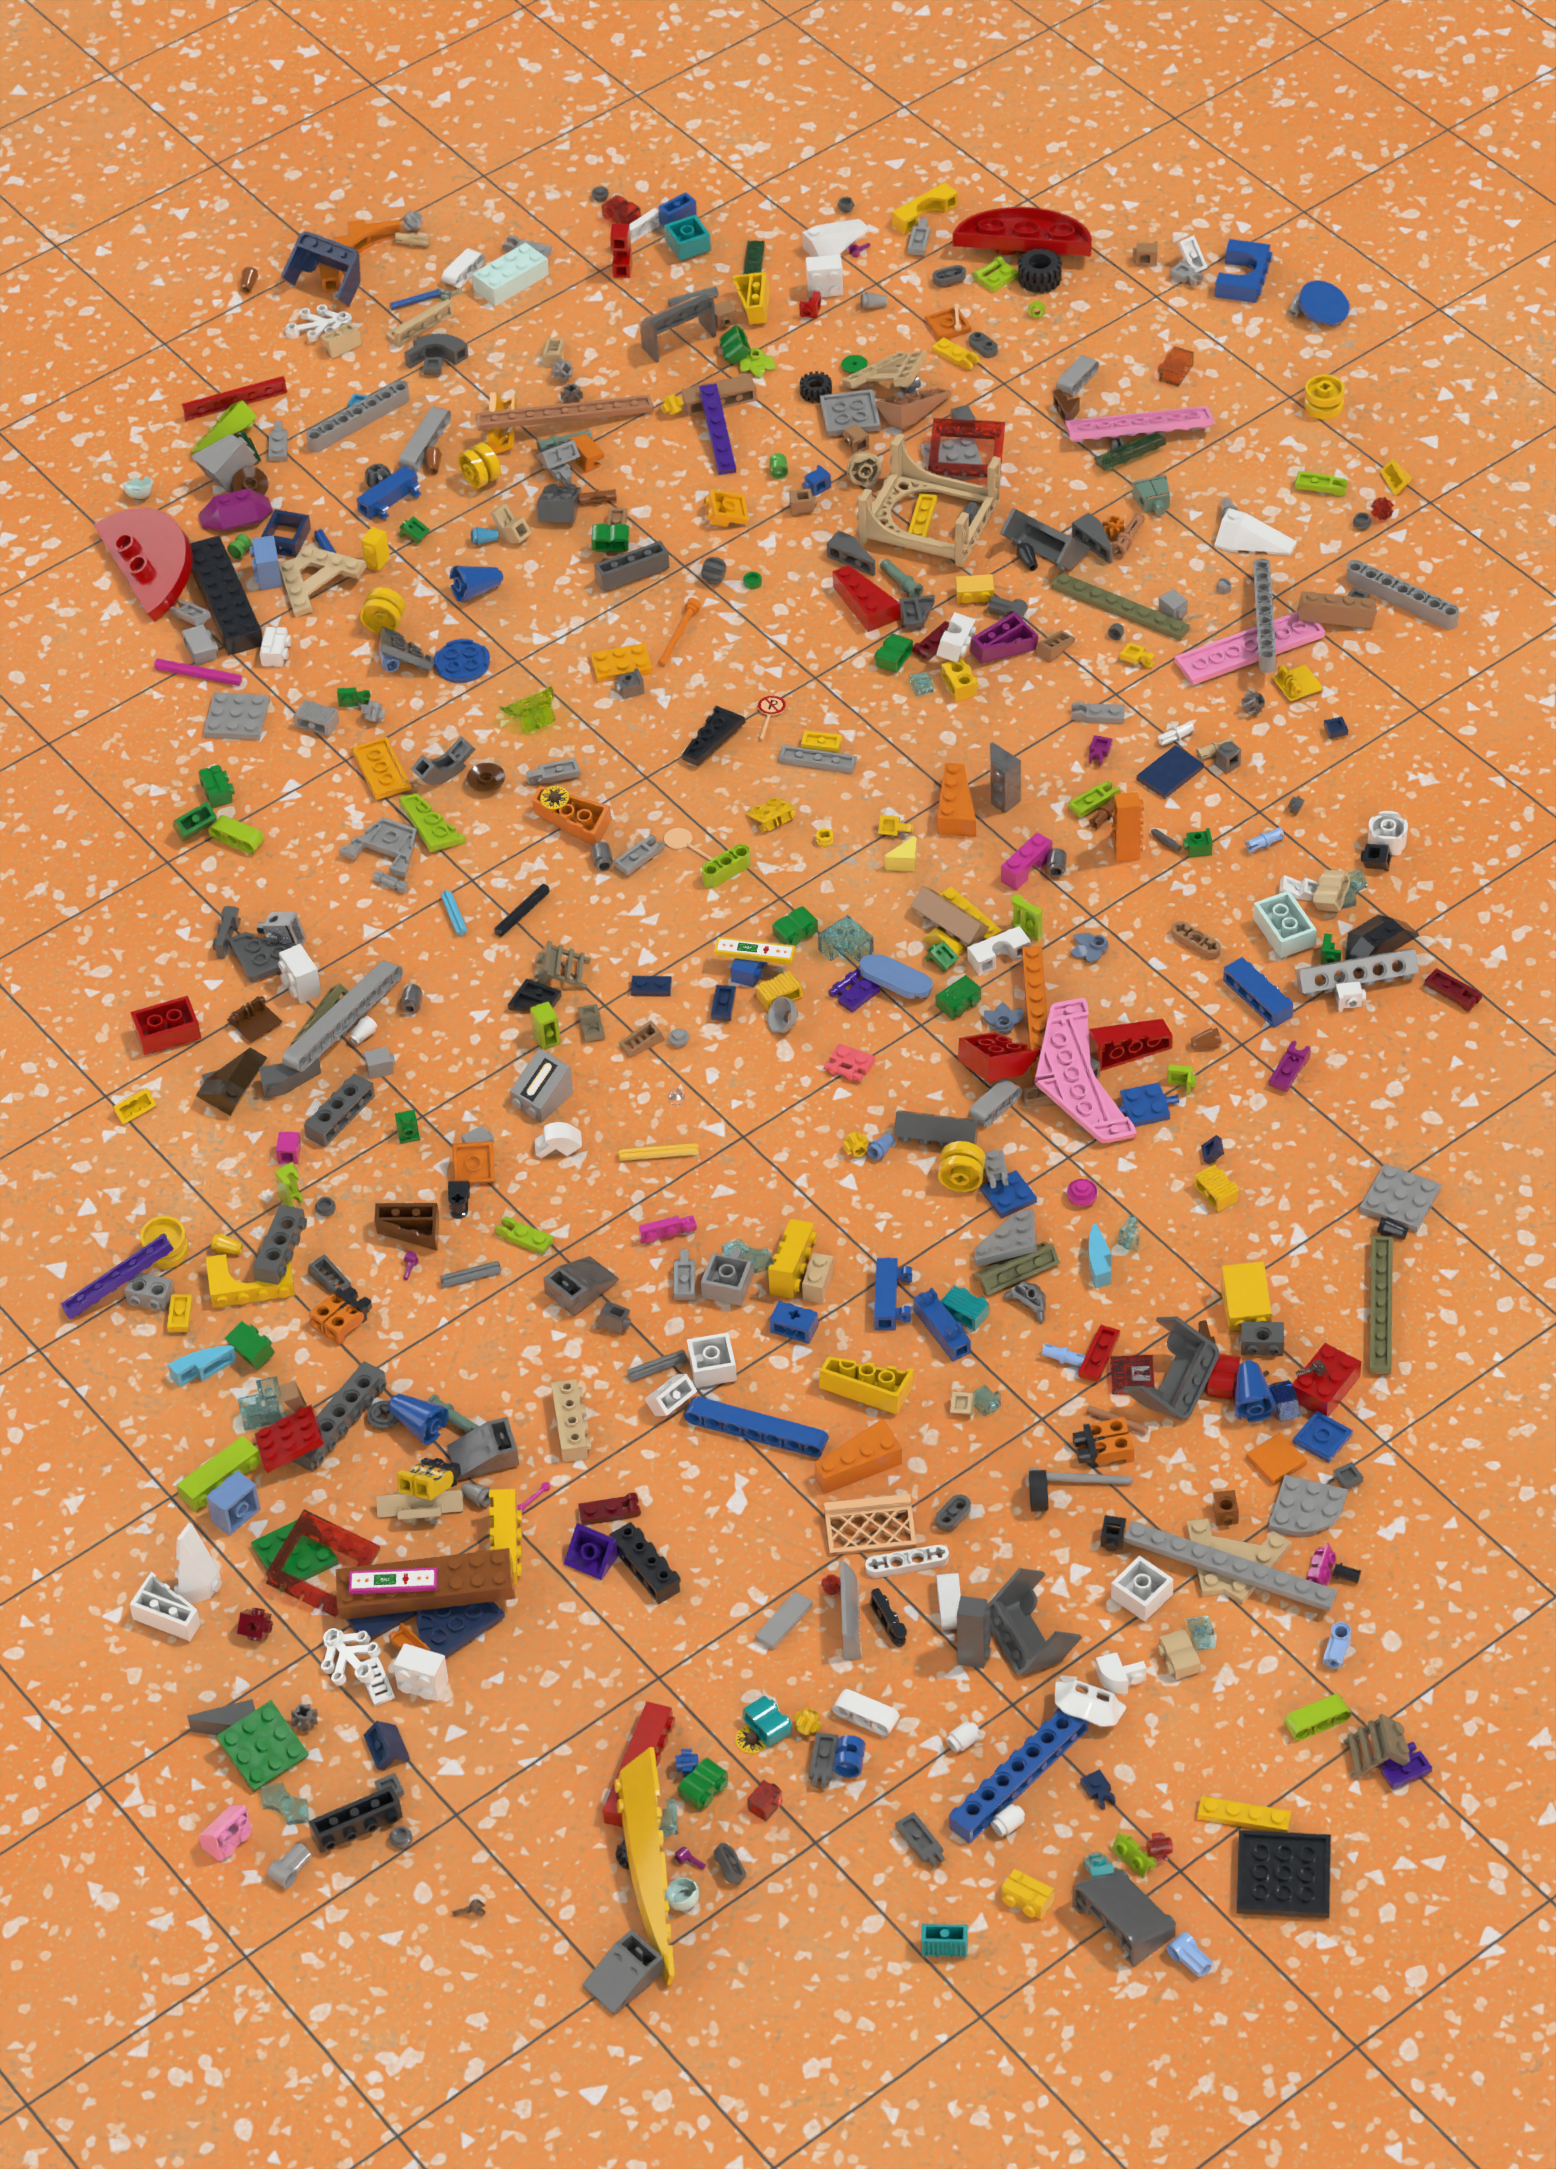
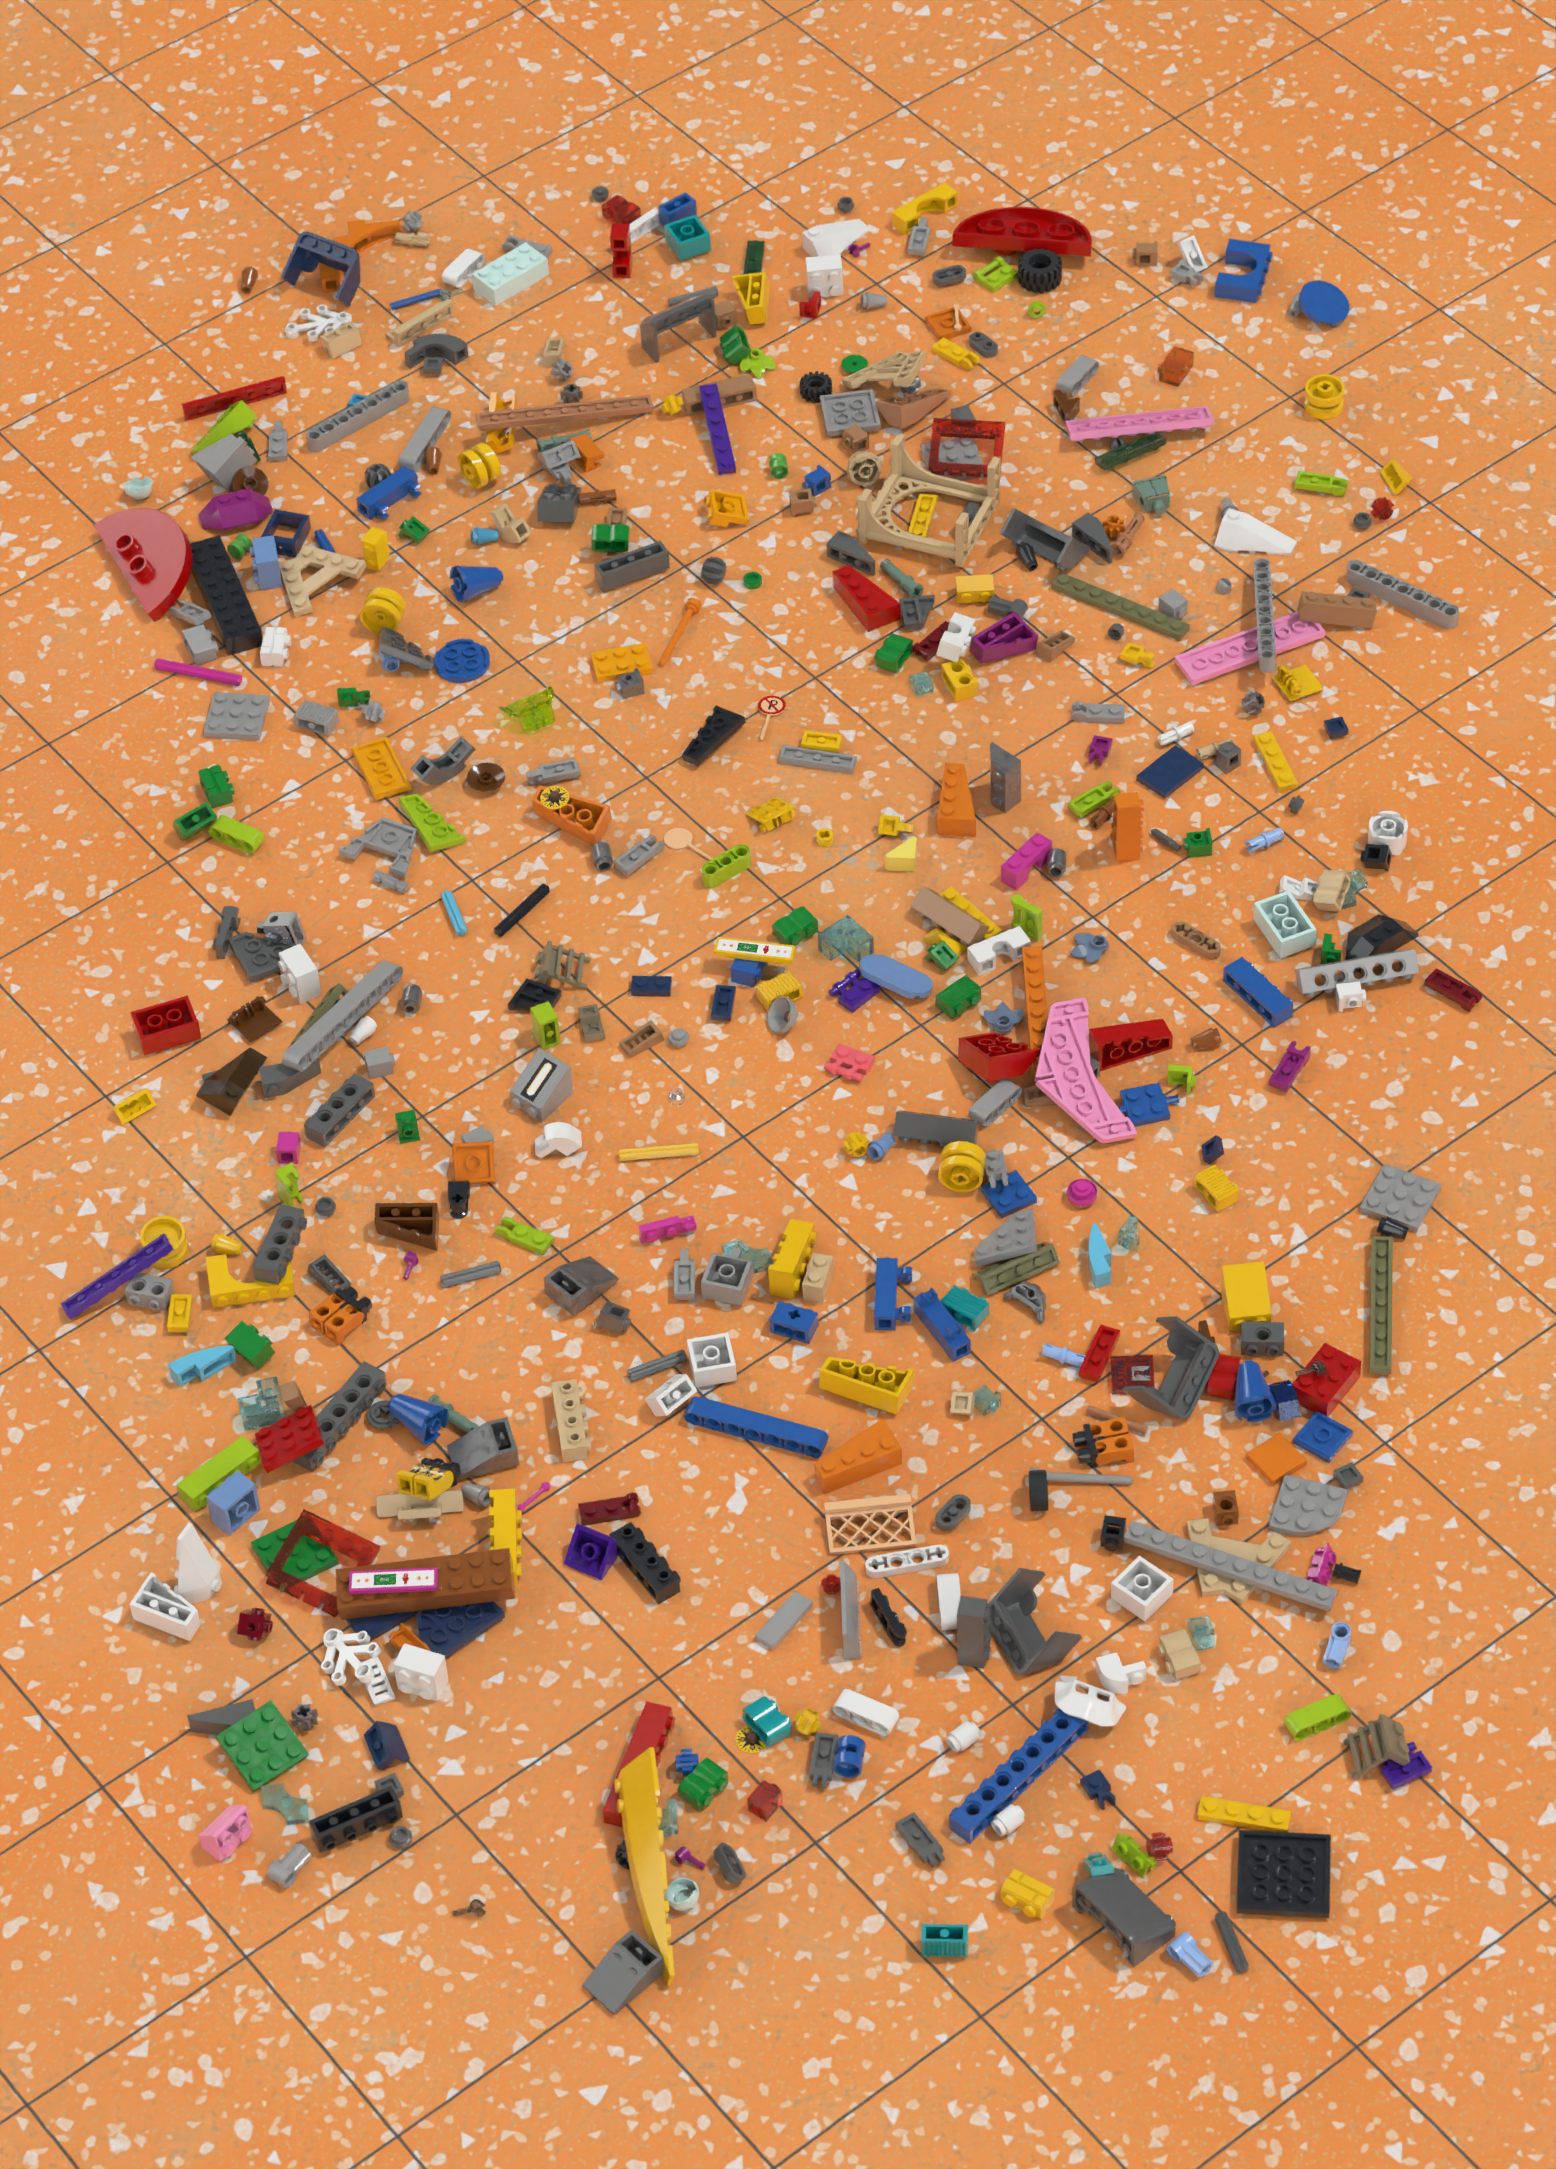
none -> dark grey axle [1215,1911,1249,1974]
none -> yellow plate [1253,731,1298,793]

